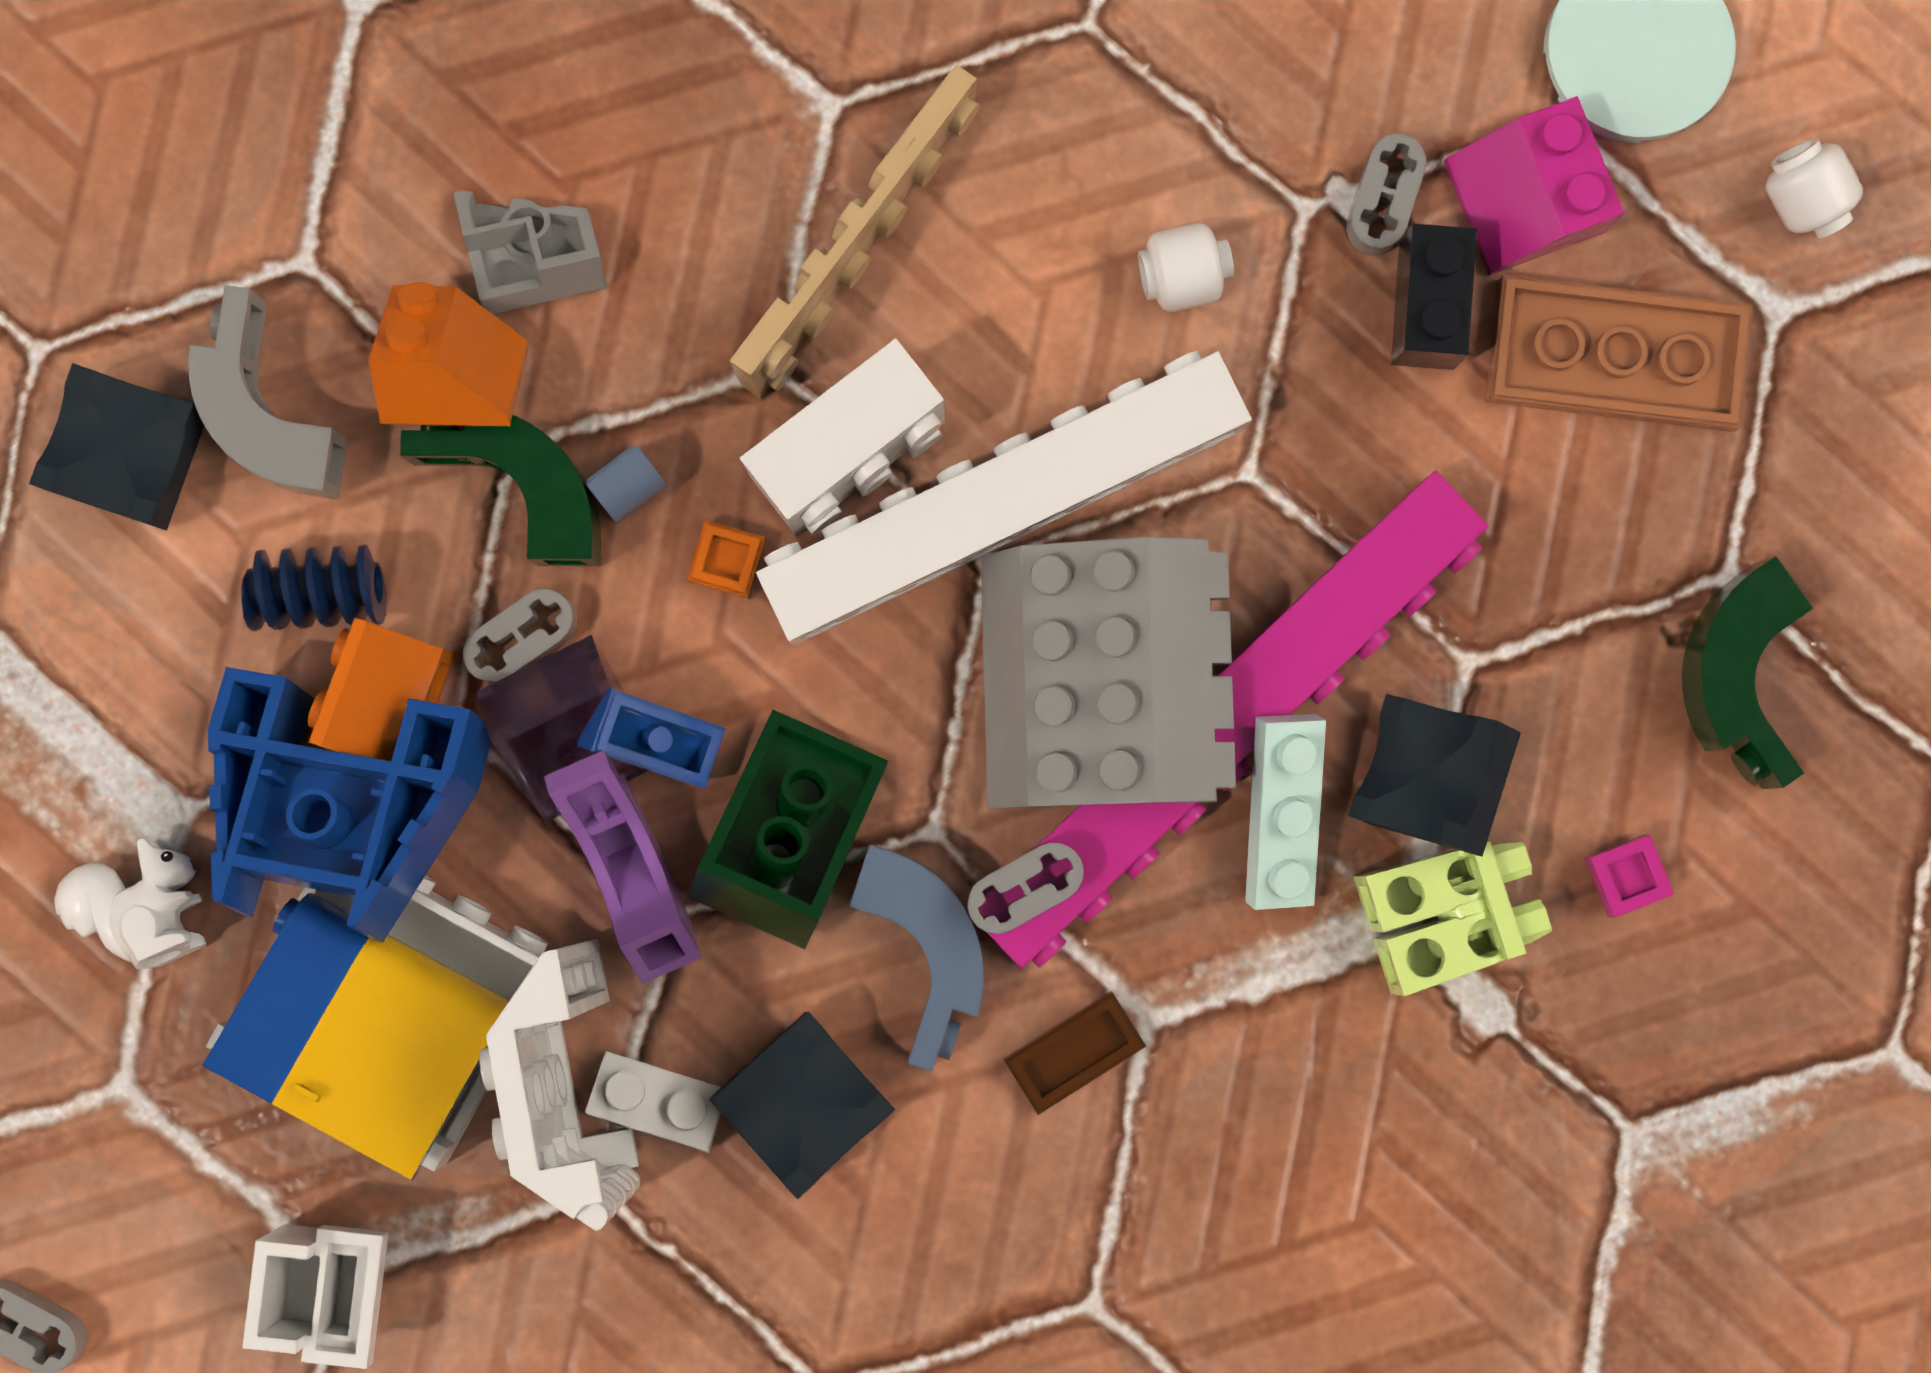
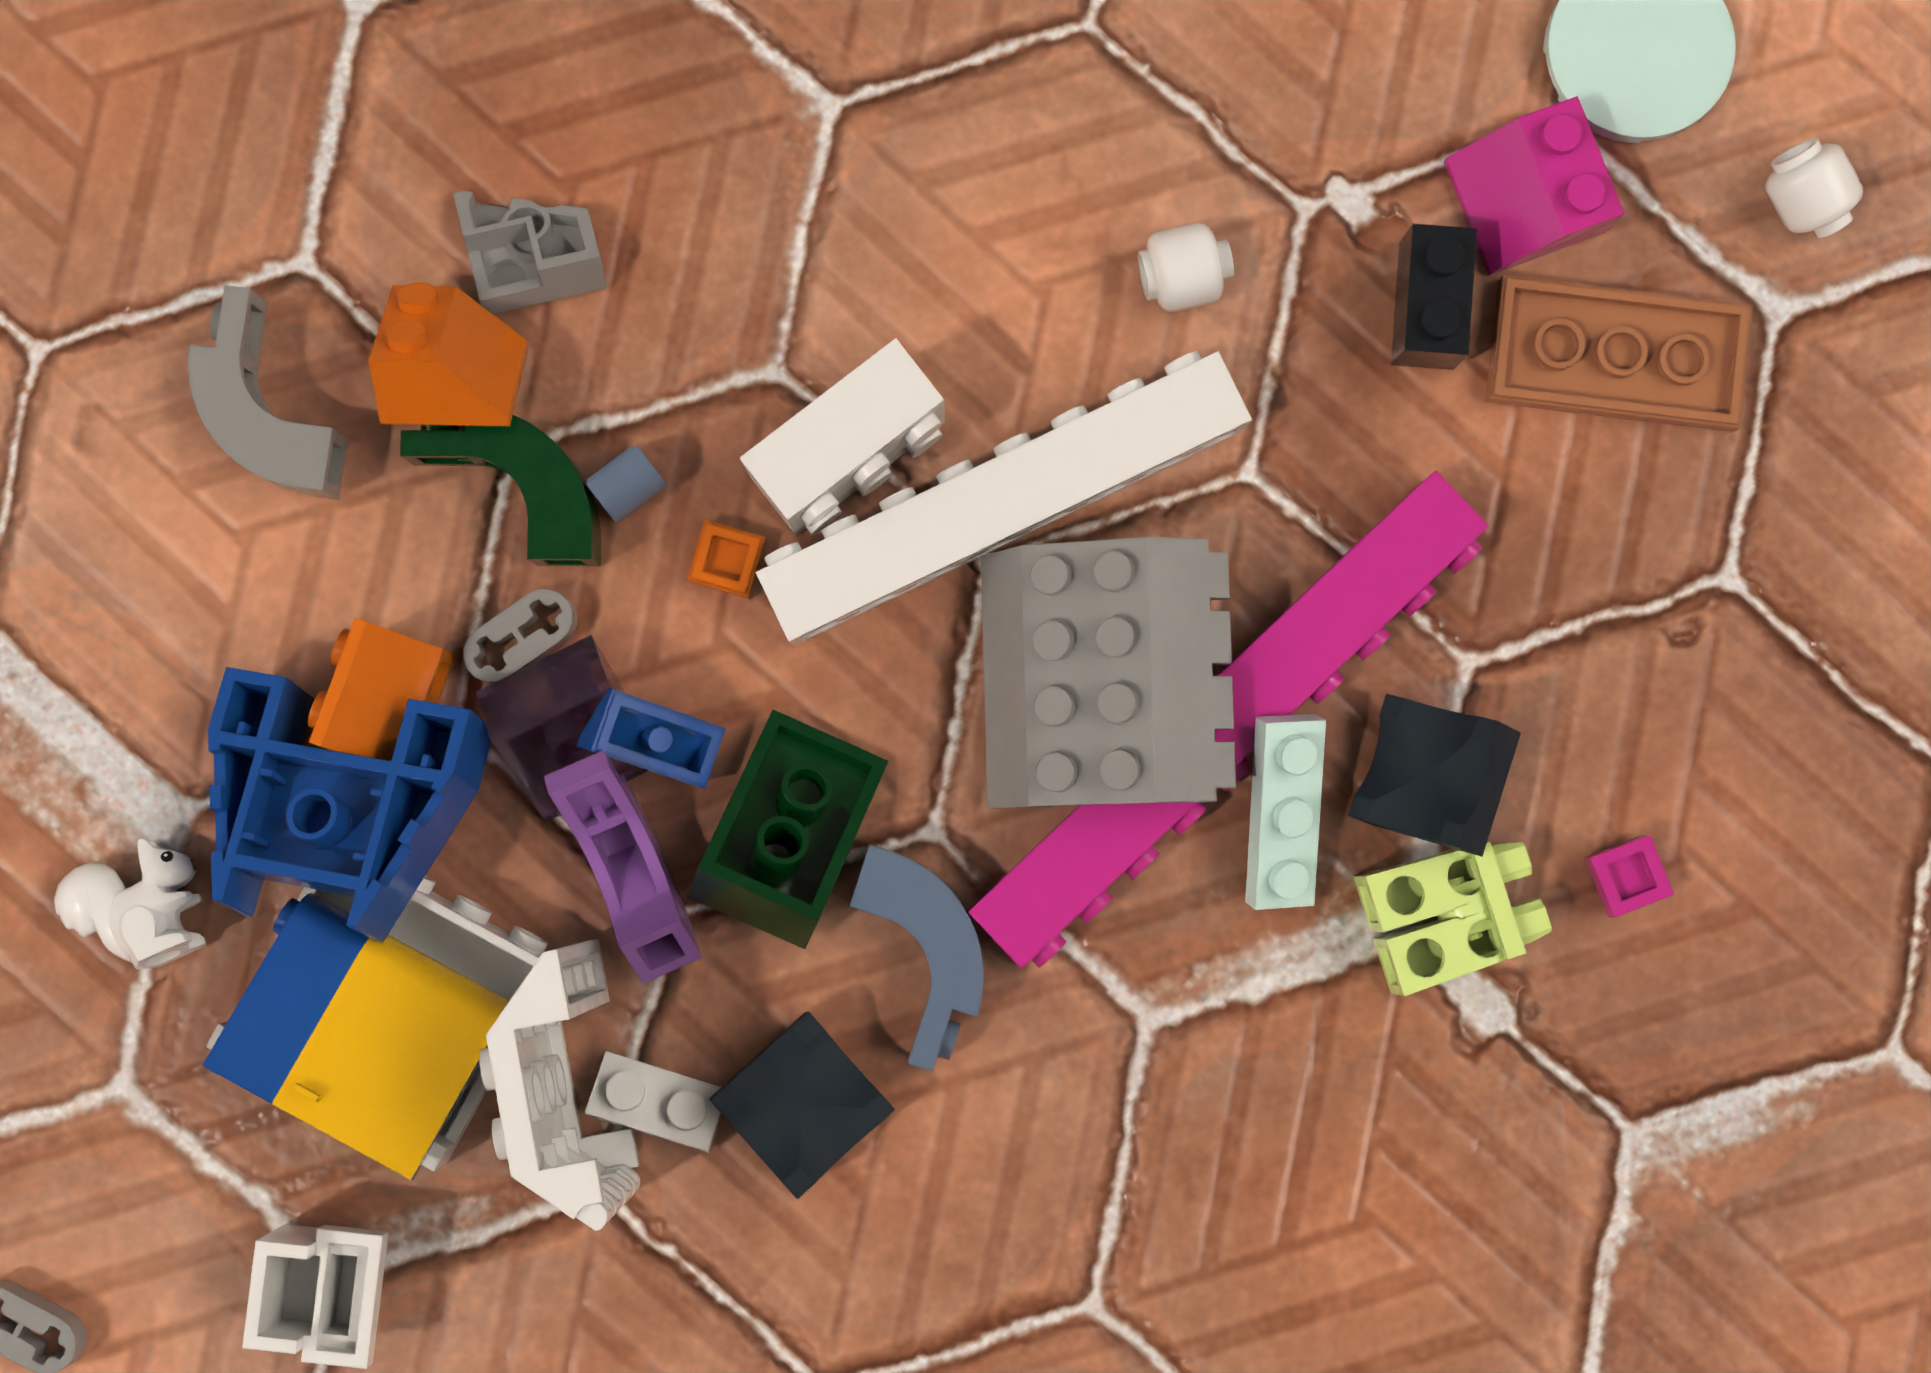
black brick [29,363,204,531] -> none
dark blue piece [241,544,387,631] -> none
tan wing [729,64,980,399] -> none
light grey beam [967,843,1084,934] -> none
reddish brown tile [1003,991,1147,1115] -> none
light grey beam [1346,134,1426,256] -> none
dark green arch [1682,556,1813,789] -> none

